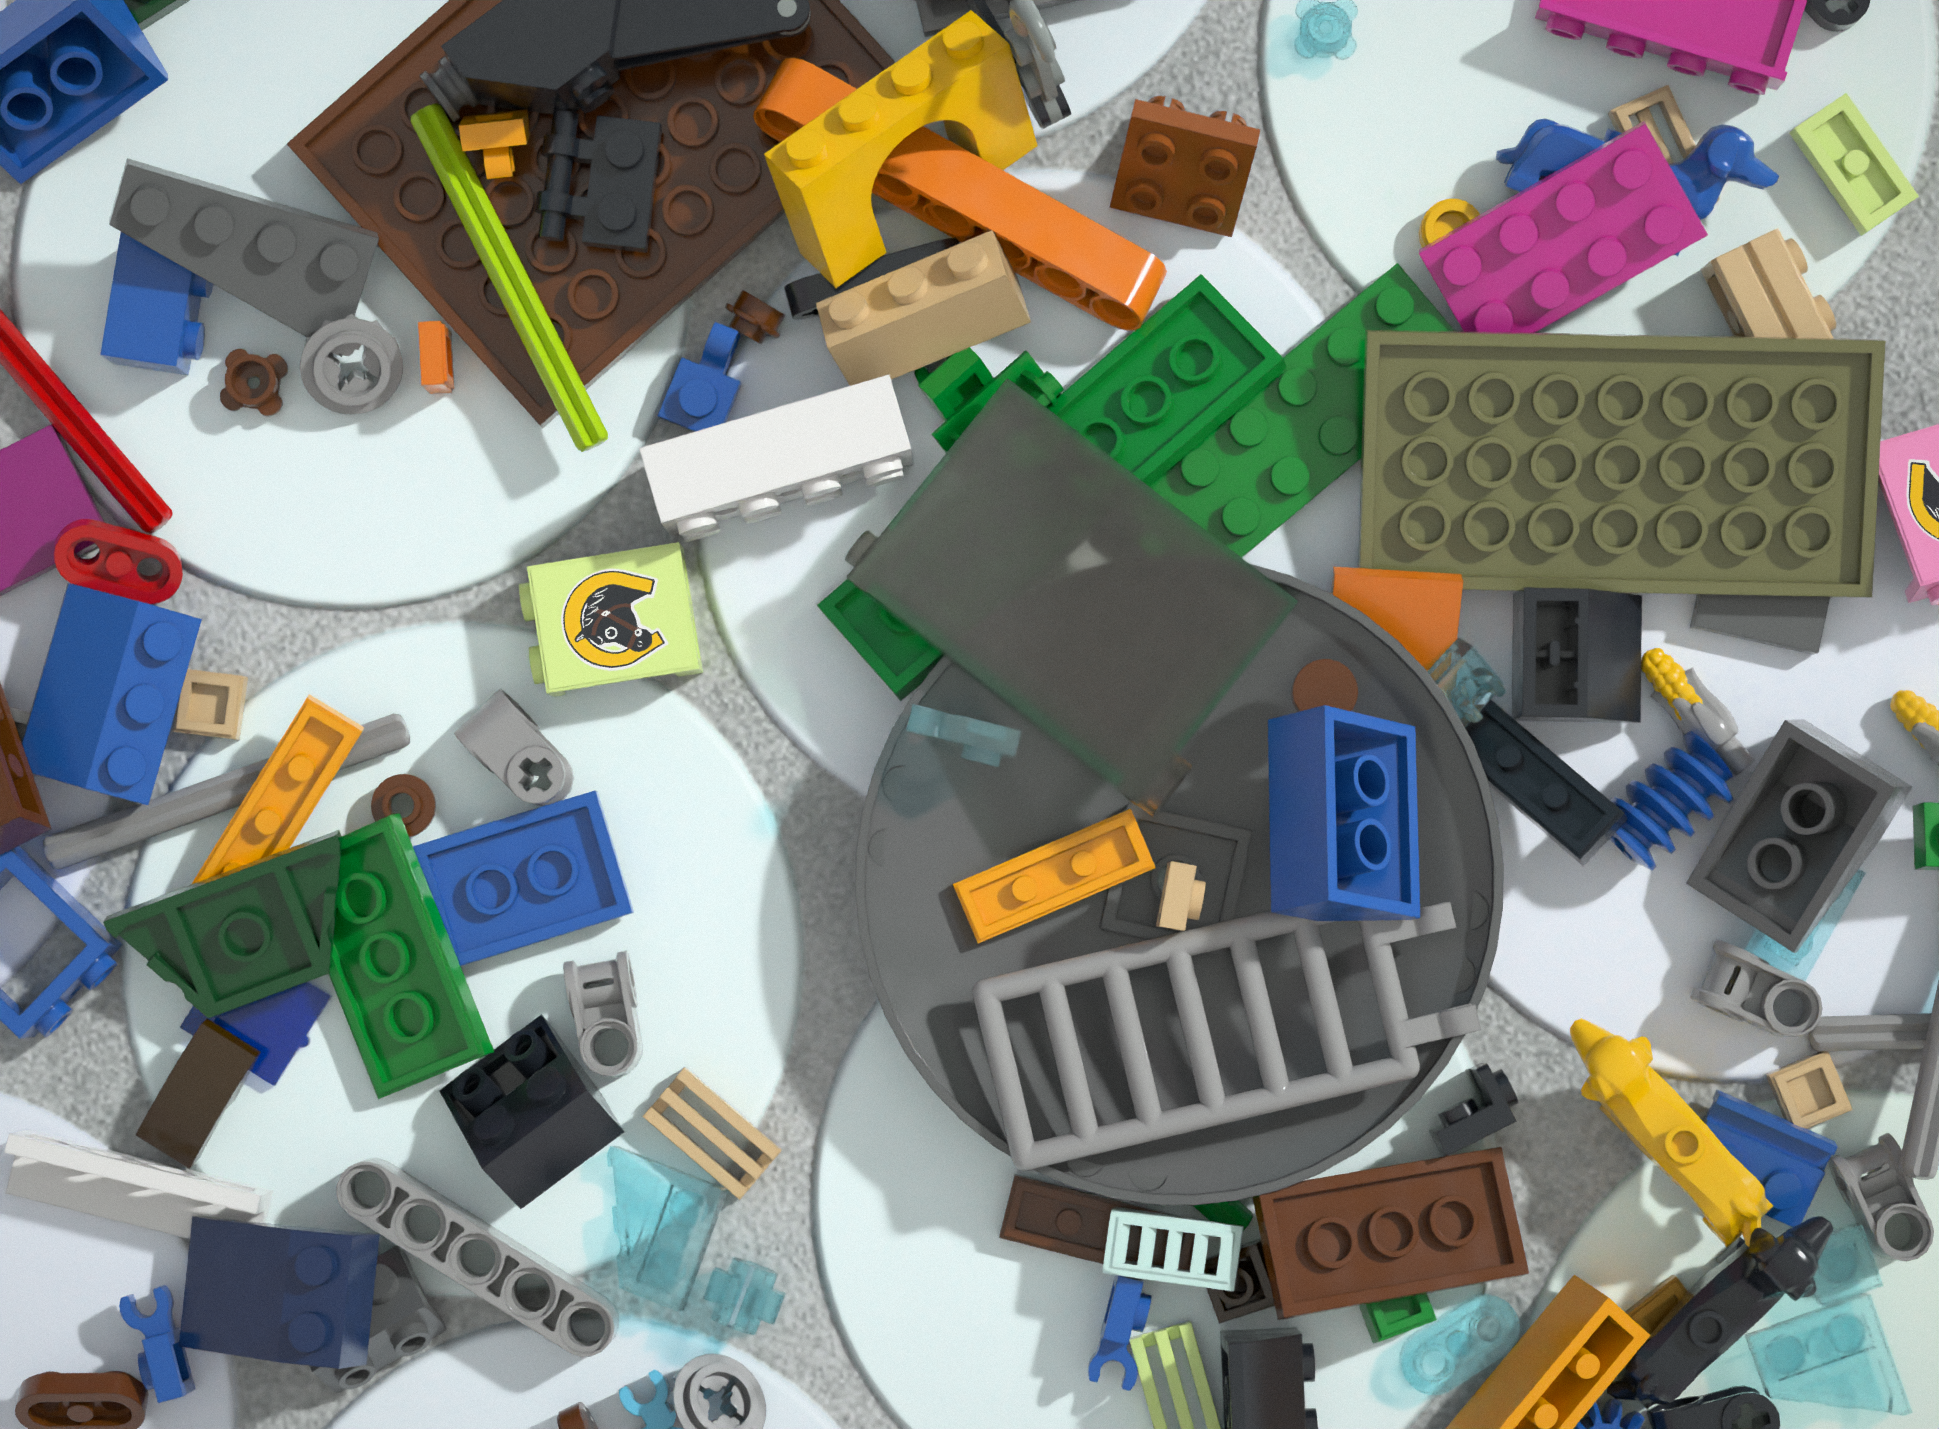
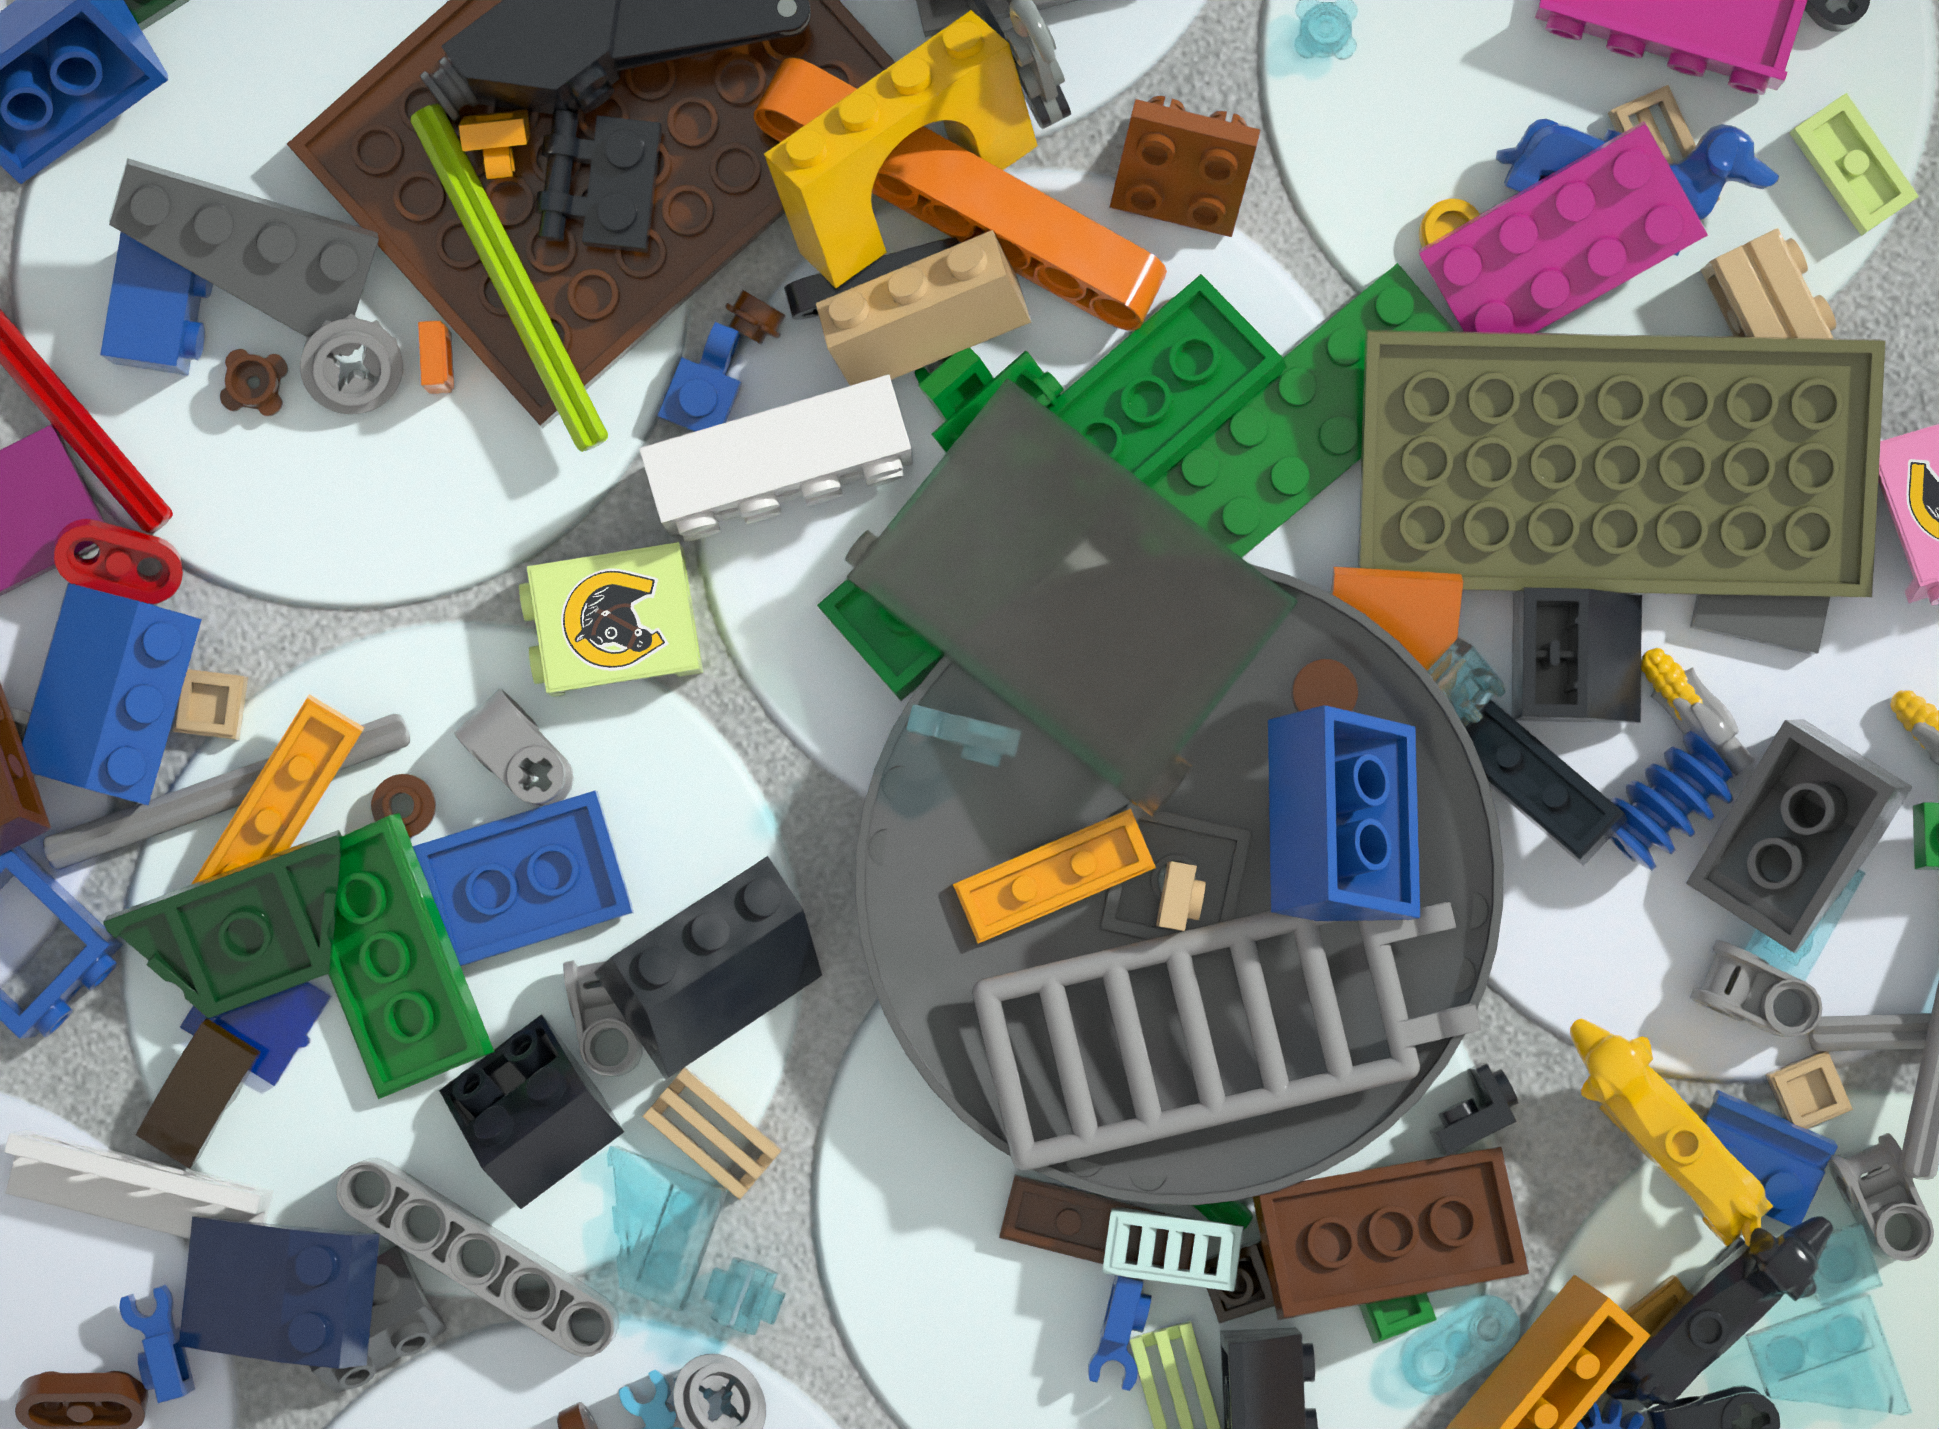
none -> black slope [594,856,823,1080]

